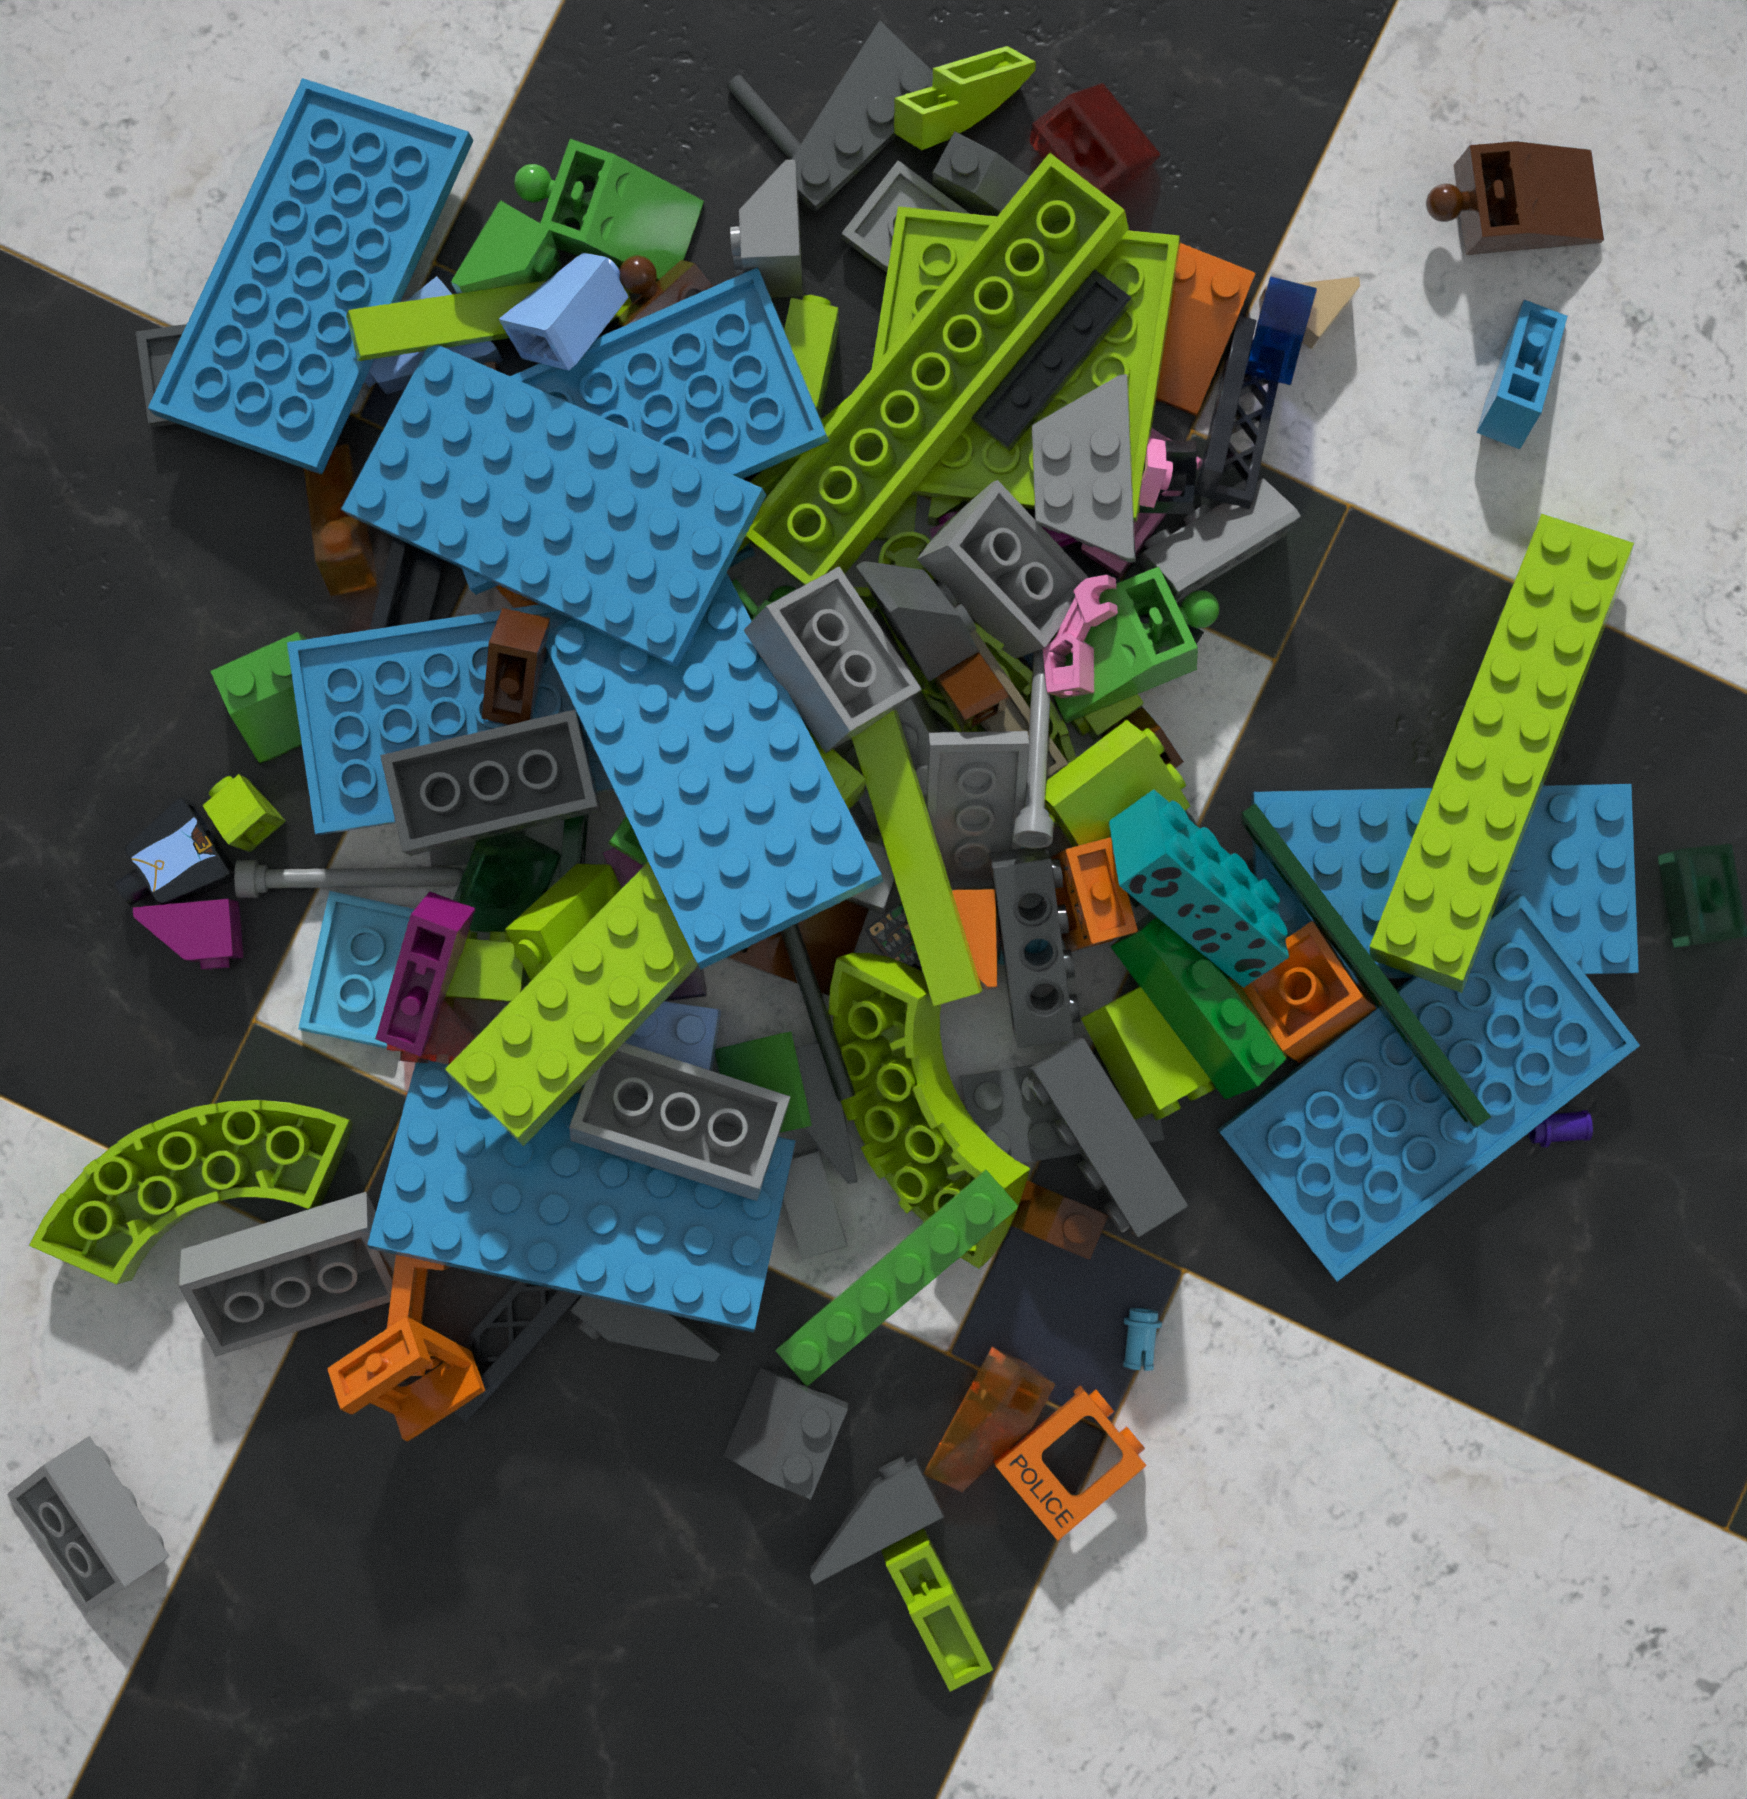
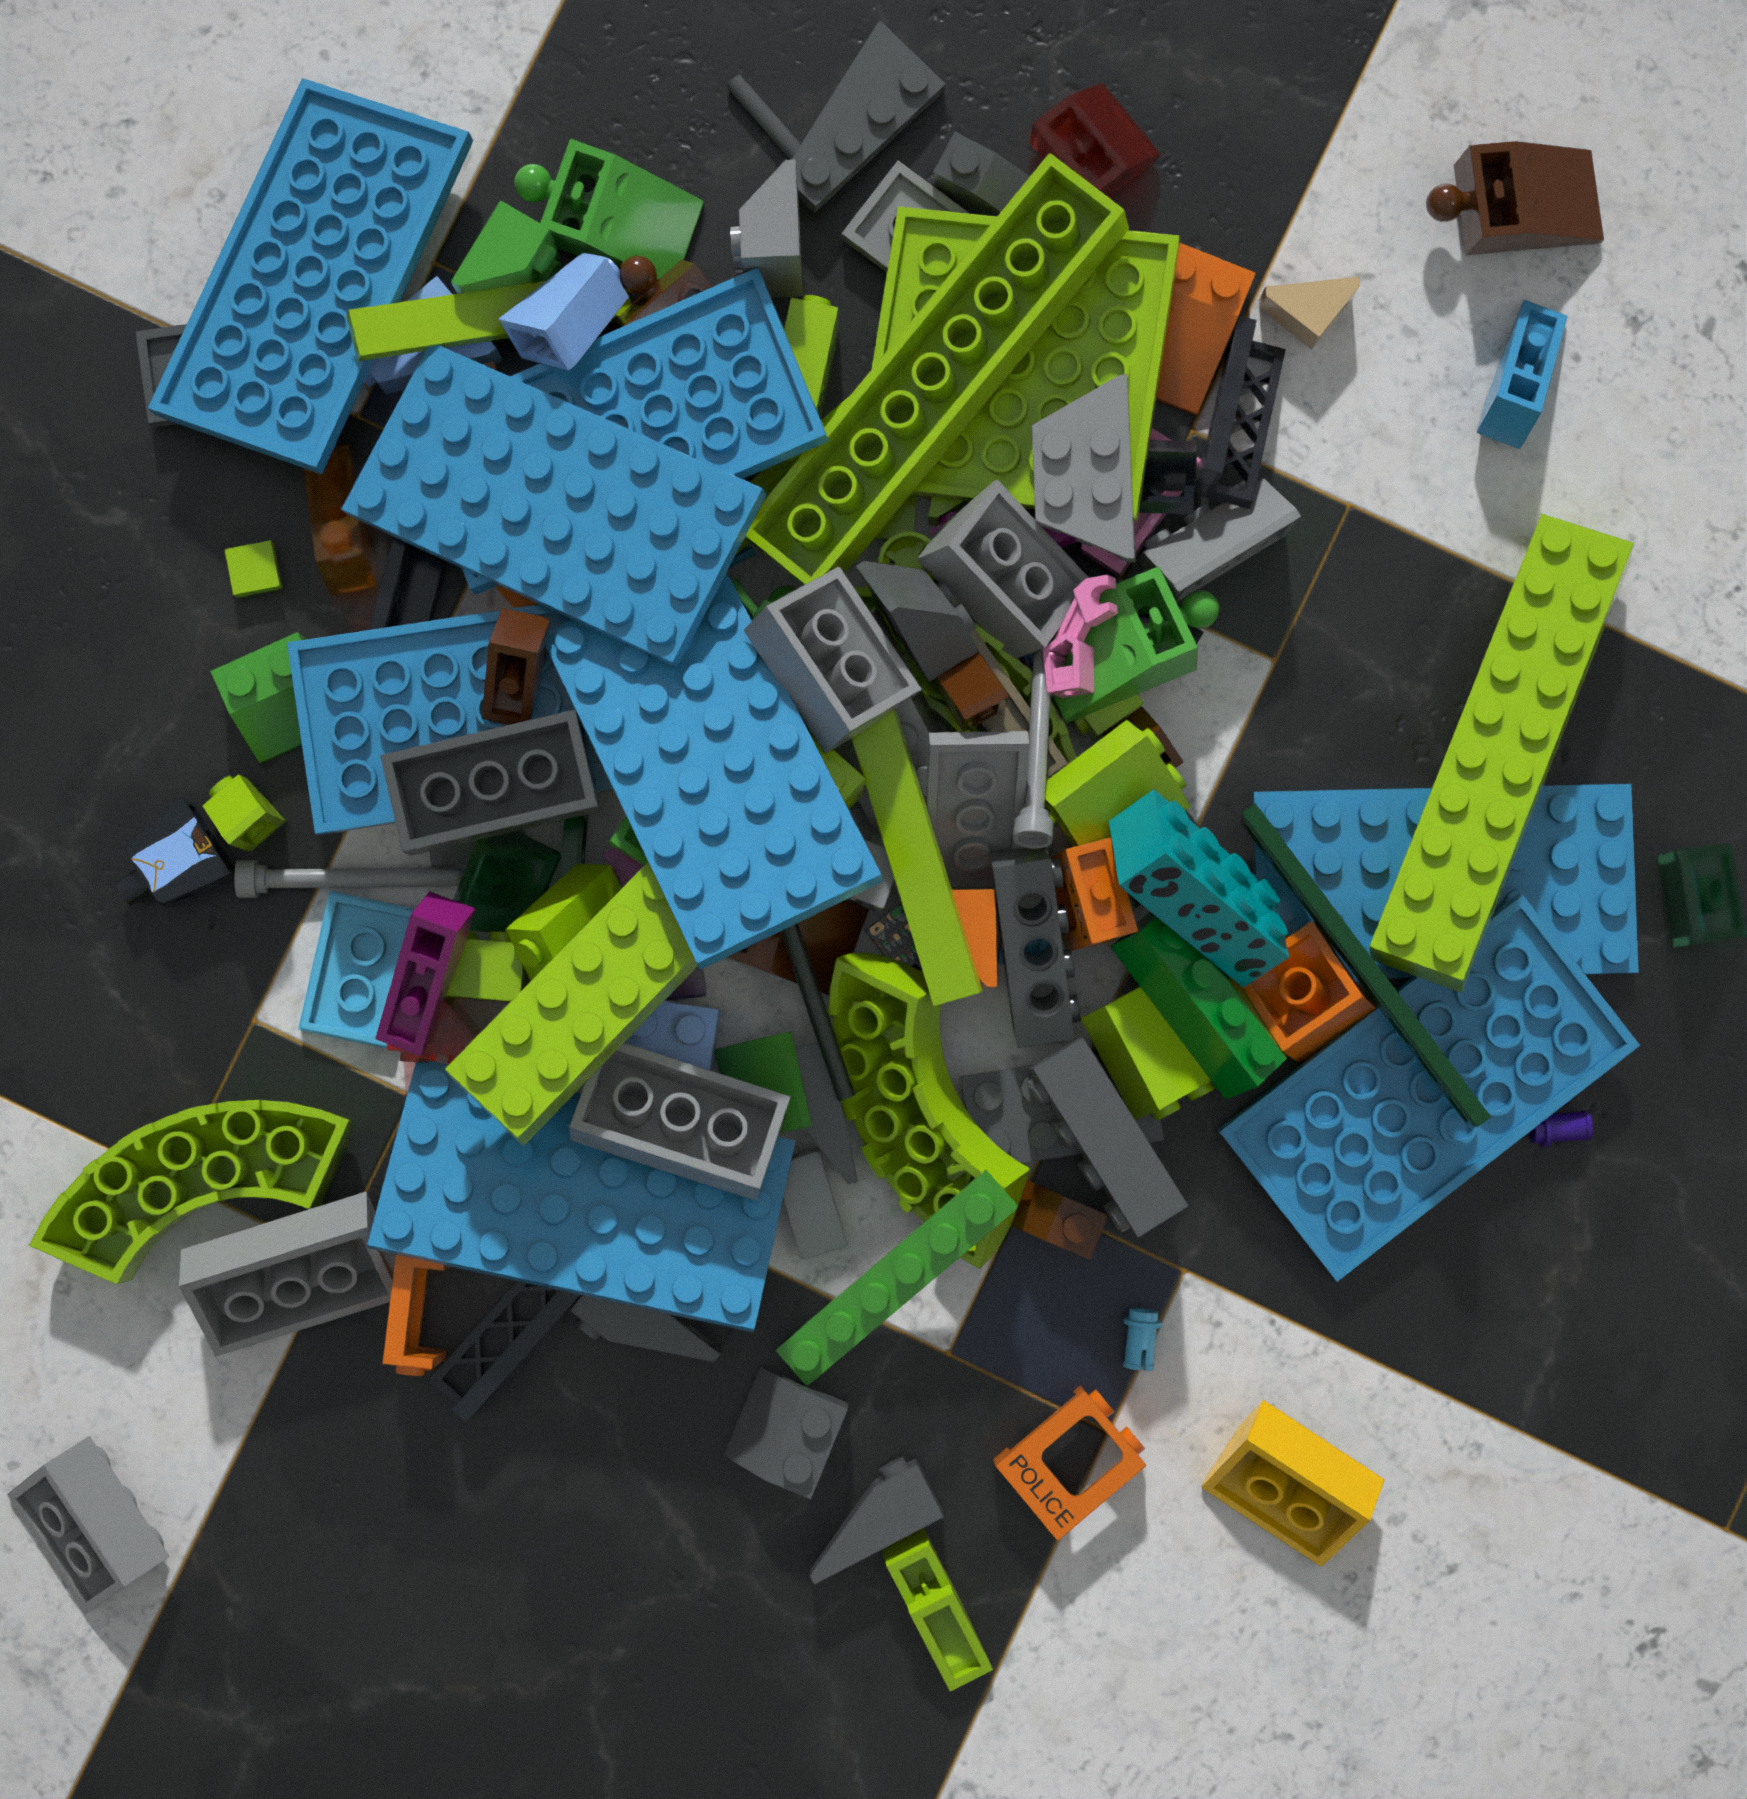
magenta slope [133,899,243,970] -> none
orange window [327,1316,486,1441] -> none
lime slope [894,46,1036,150] -> none
clear orange slope [923,1346,1055,1492] -> none
black tile [971,269,1133,451] -> none
bright pink plate [1140,438,1173,508] -> none
clear blue slope [1245,276,1317,386] -> none
none -> lime tile [225,540,283,598]
none -> yellow slope [1201,1400,1385,1567]

